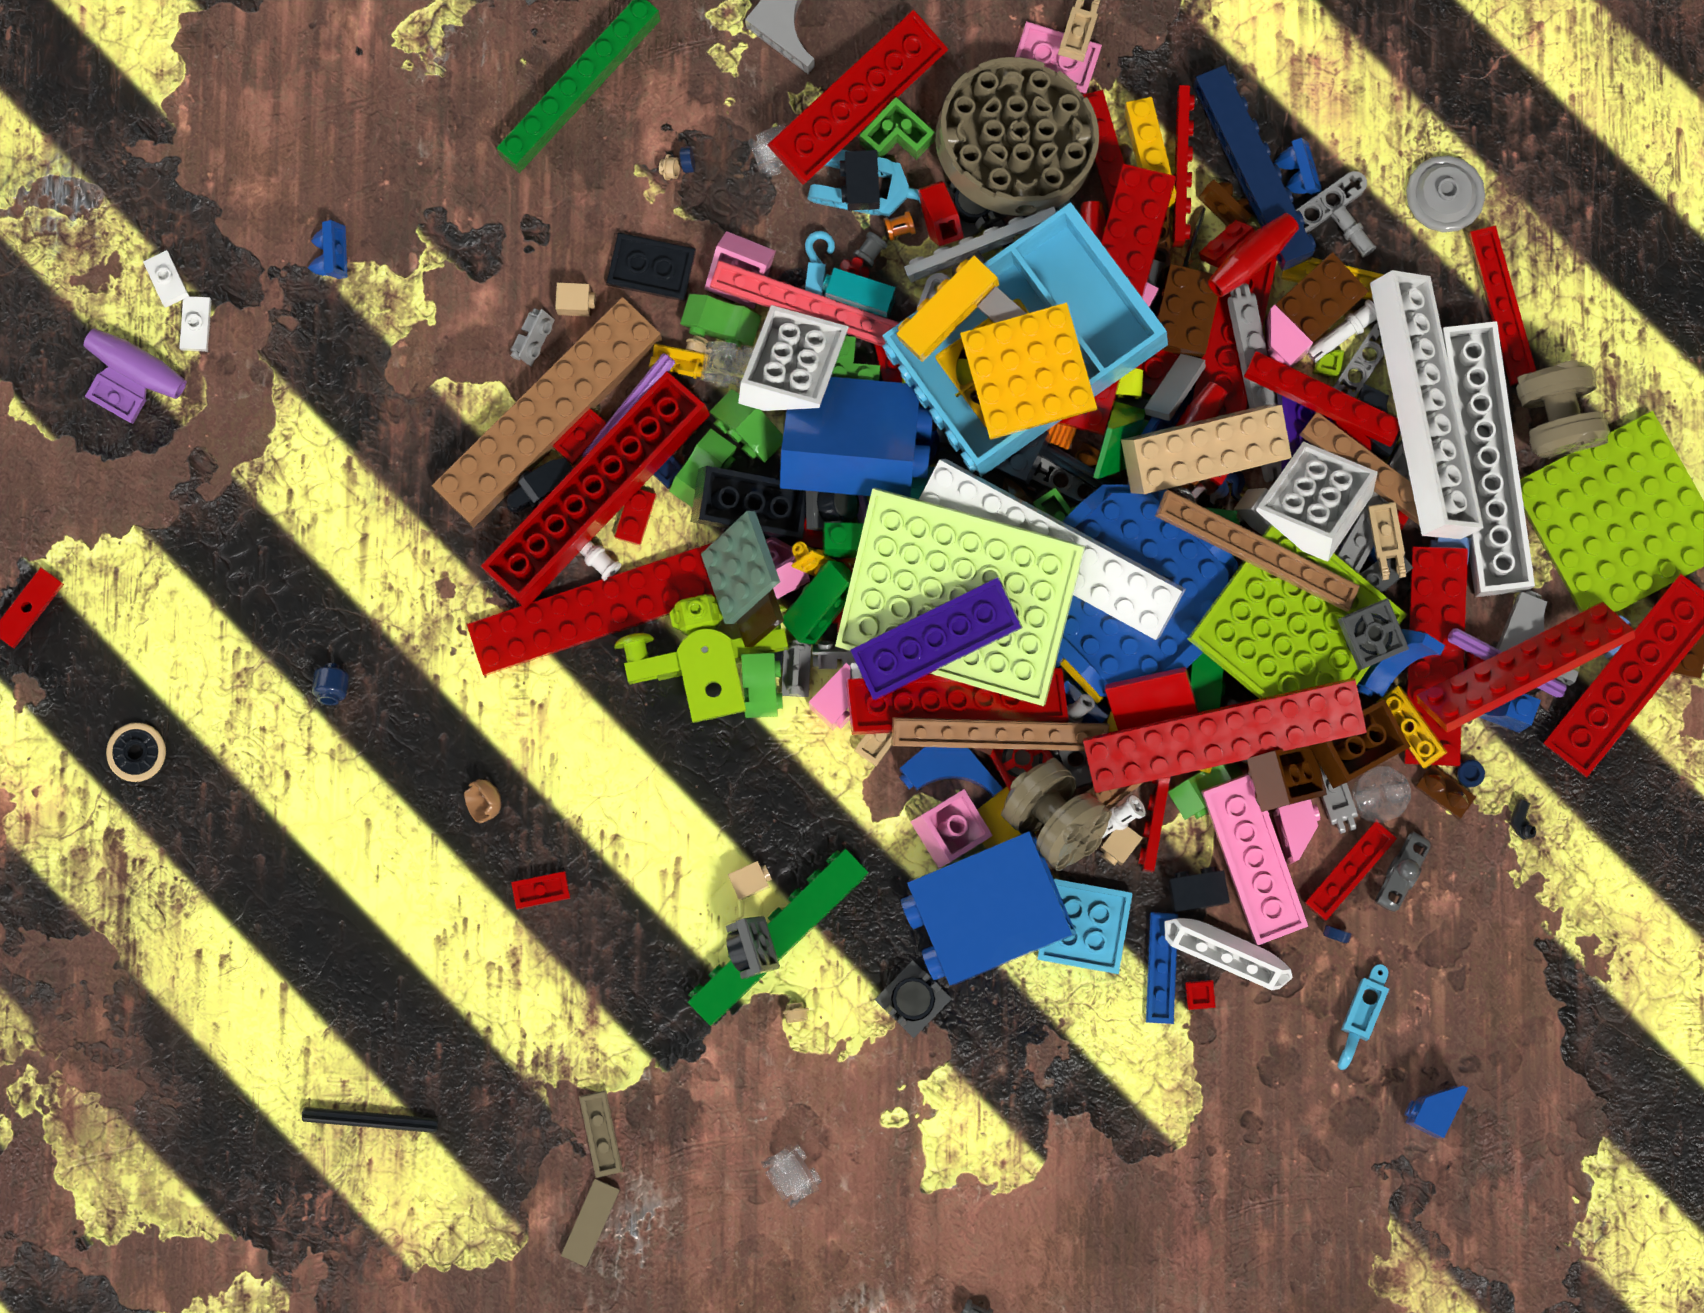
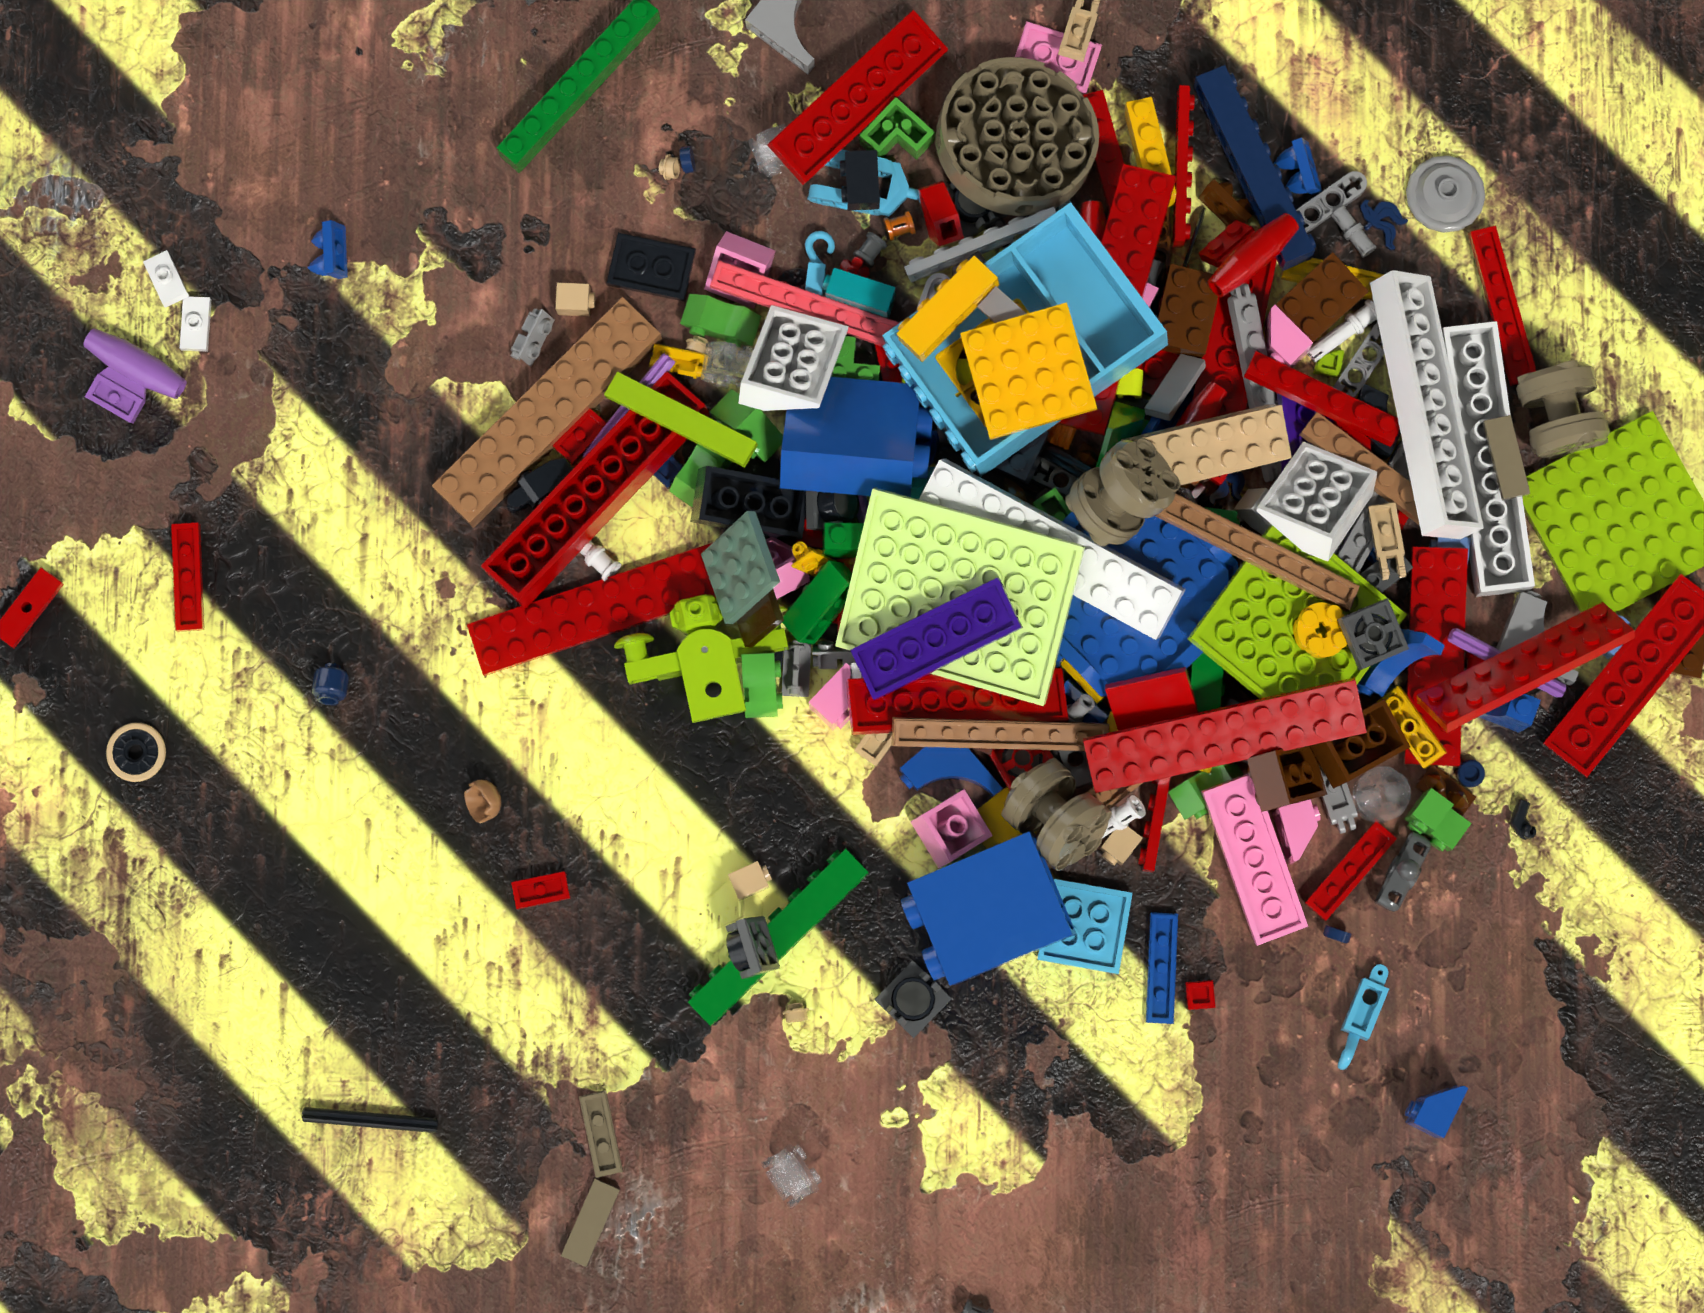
red plate [615,489,657,546] -> none
white brick [1165,918,1293,990] -> none
black brick [1168,867,1230,913] -> none
none -> red plate [171,522,205,632]
none -> lime tile [604,372,758,468]
none -> dark tan piece [1065,438,1180,546]
none -> yellow plate [1293,602,1347,658]
none -> dark blue piece [1360,200,1408,251]
none -> bright green brick [1404,788,1472,852]
none -> dark tan tile [1483,415,1530,501]

